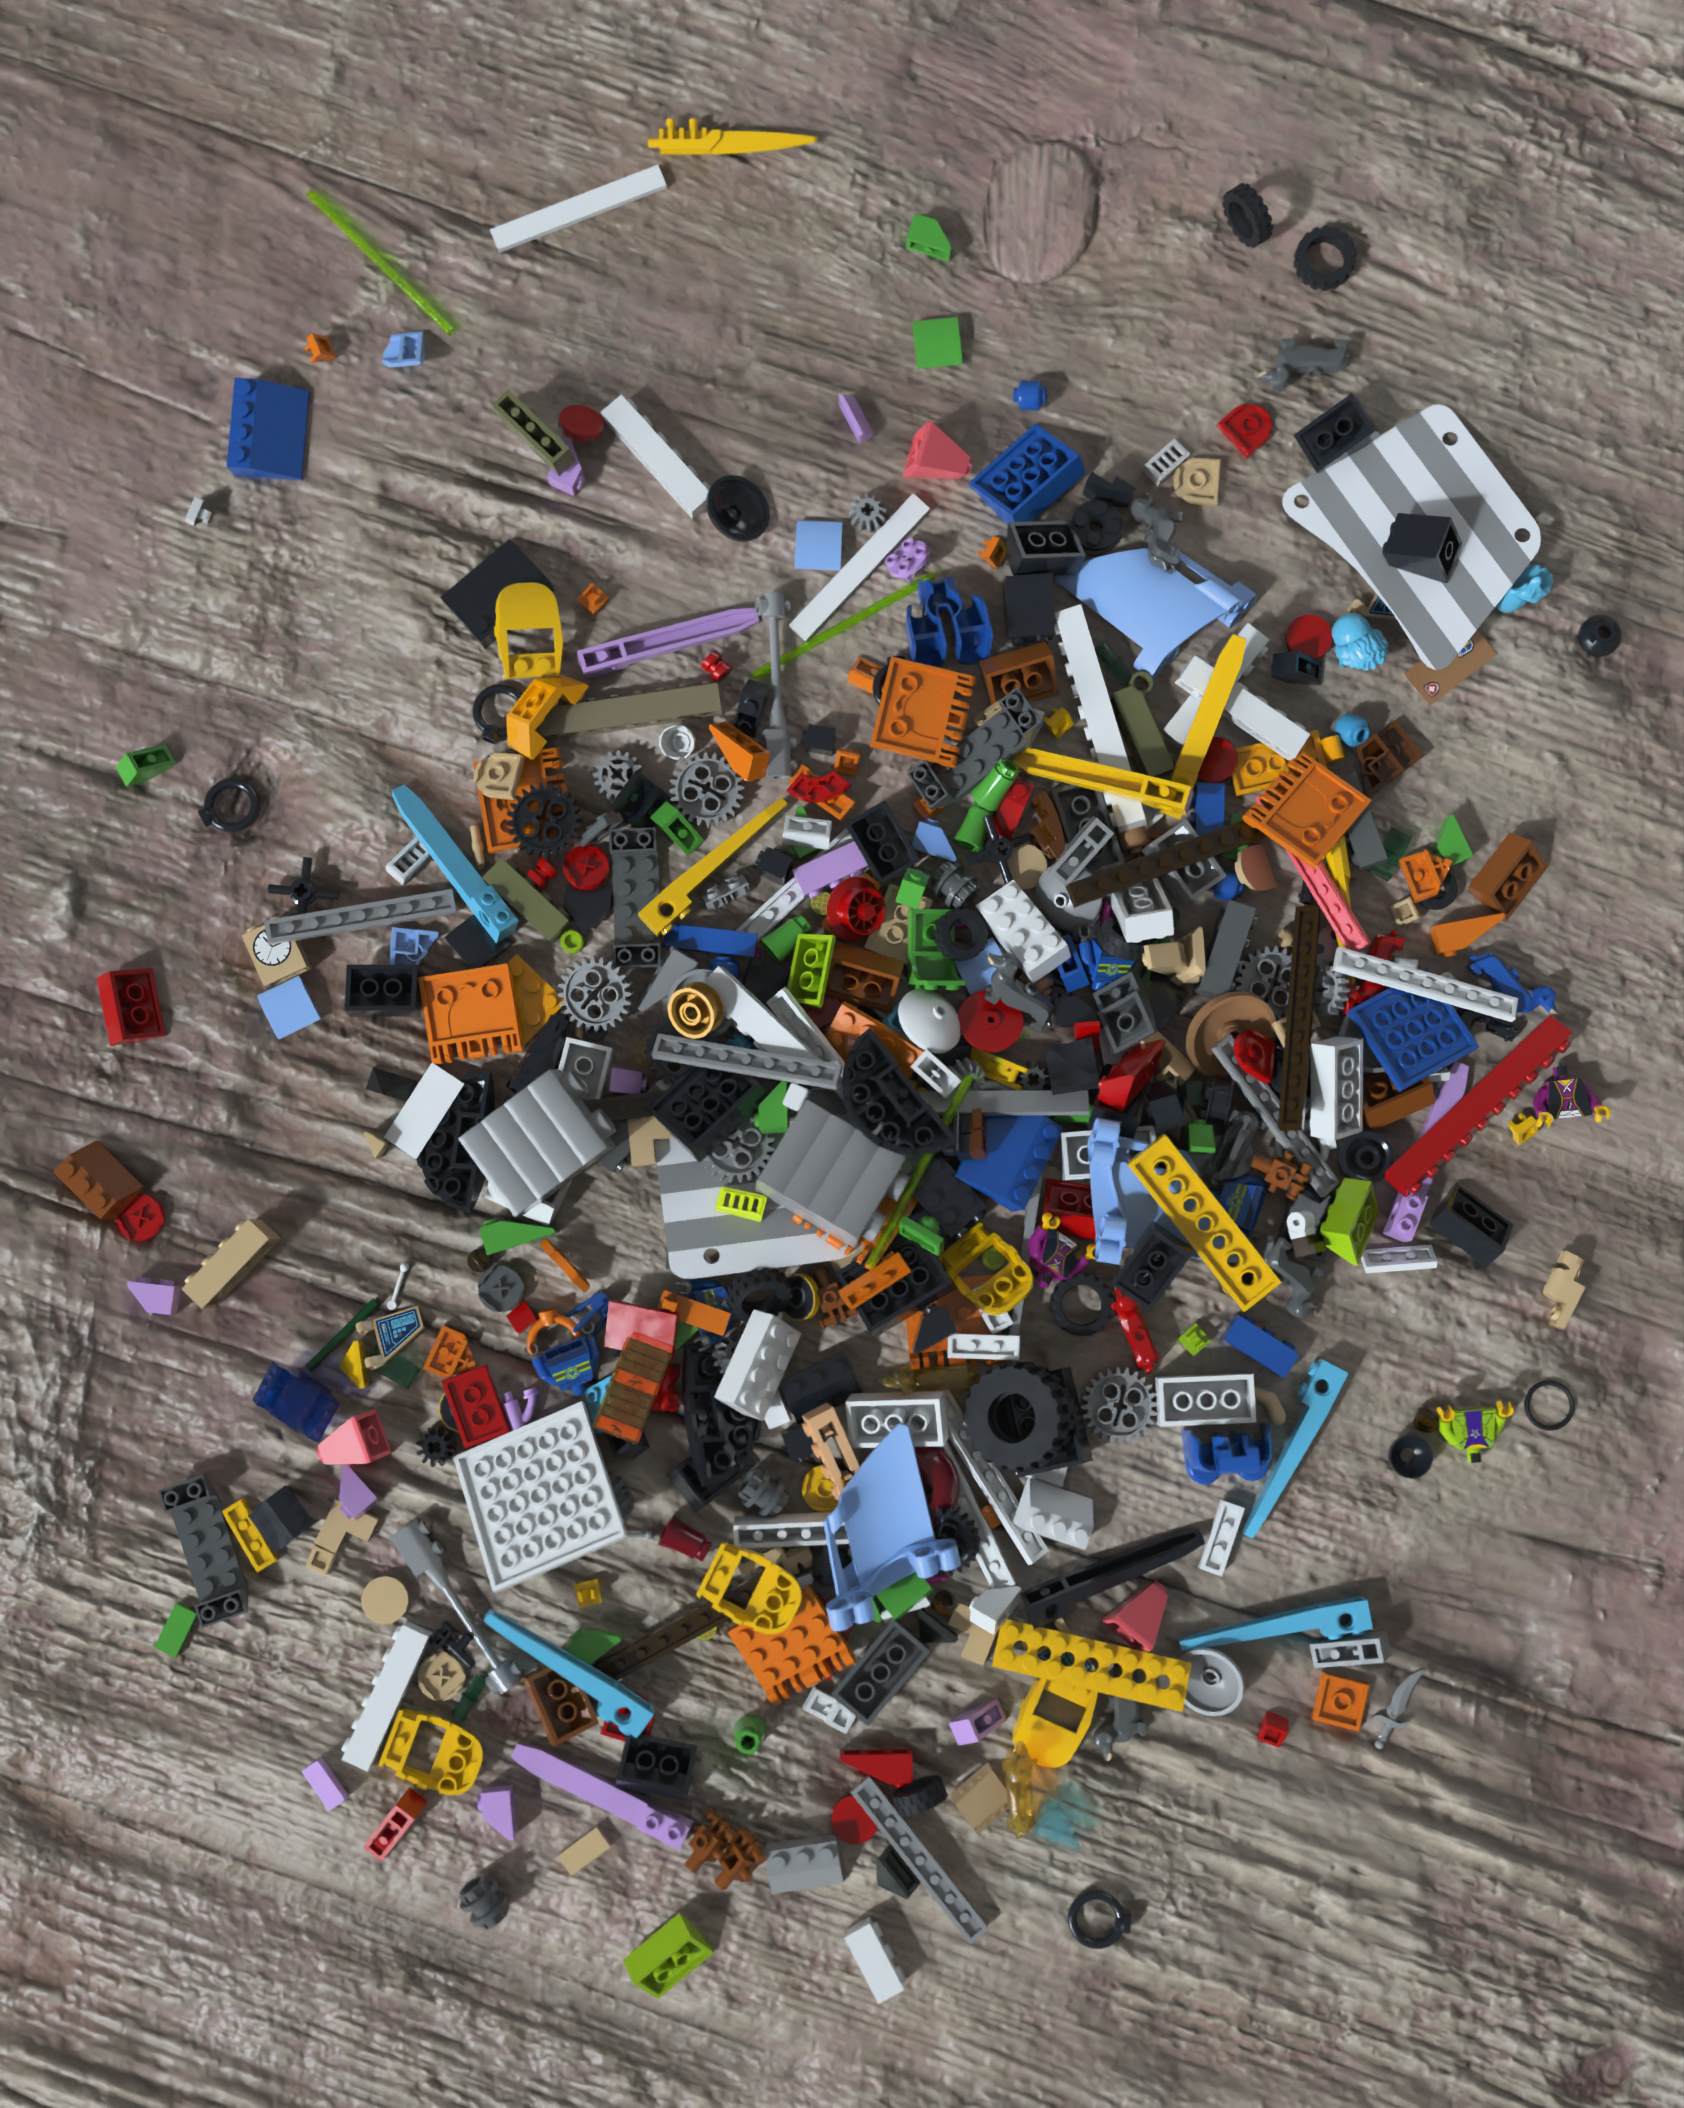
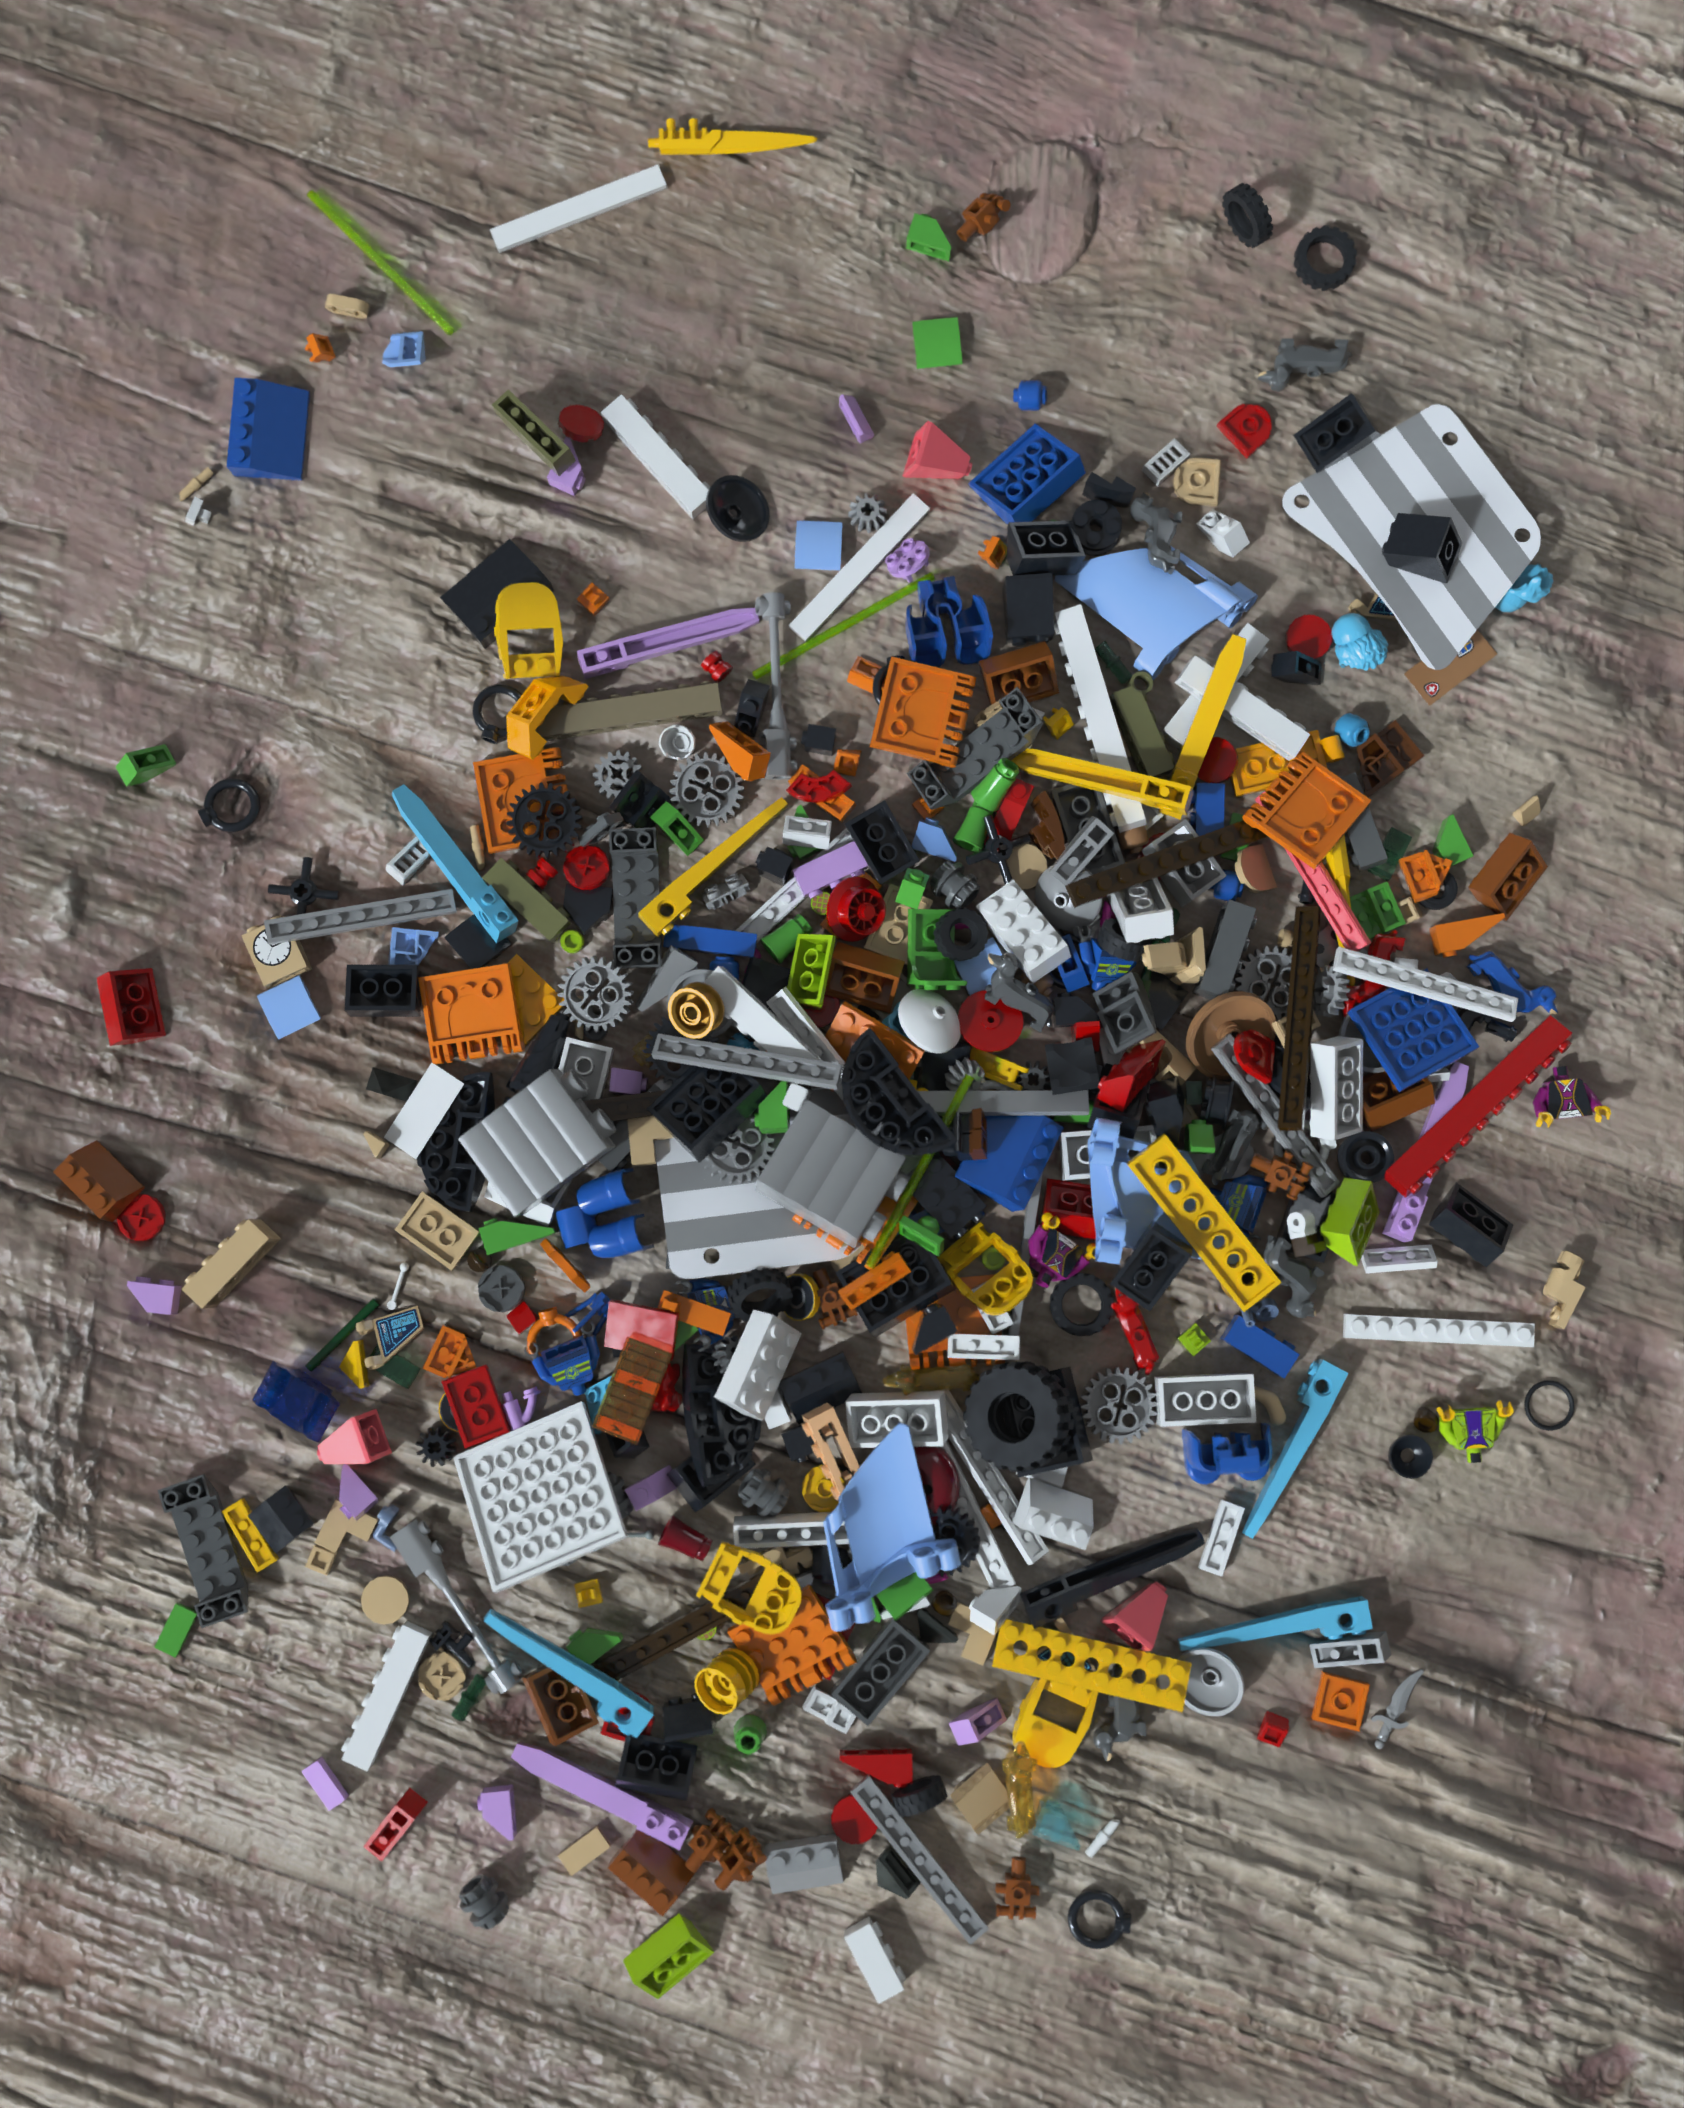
yellow slope [378,1708,483,1795] -> none
tan tile [474,752,525,800] -> none
neon yellow slope [715,1187,768,1222] -> none
white slope [910,1049,961,1098] -> none
yellow tile [1508,1113,1538,1146] -> none
black piece [1578,615,1622,657] -> none
none -> tan piece [179,467,214,502]
none -> tan beam [325,294,370,319]
none -> sand blue plate [373,1504,400,1552]
none -> tan plate [395,1191,480,1271]
none -> blue piece [555,1168,654,1258]
none -> dark orange slope [608,1829,695,1917]
none -> lavender slope [625,1465,676,1511]
none -> black slope [663,1693,716,1742]
none -> yellow wheel [694,1648,759,1715]
none -> dark orange piece [957,193,1011,242]
none -> dark orange piece [995,1856,1040,1920]
none -> white piece [1085,1819,1120,1858]
none -> white slope [1196,509,1250,557]
none -> sand blue plate [1240,1298,1279,1327]
none -> white plate [1343,1314,1535,1347]
none -> bright green slope [1350,881,1406,939]
none -> tan slope [1512,796,1540,826]

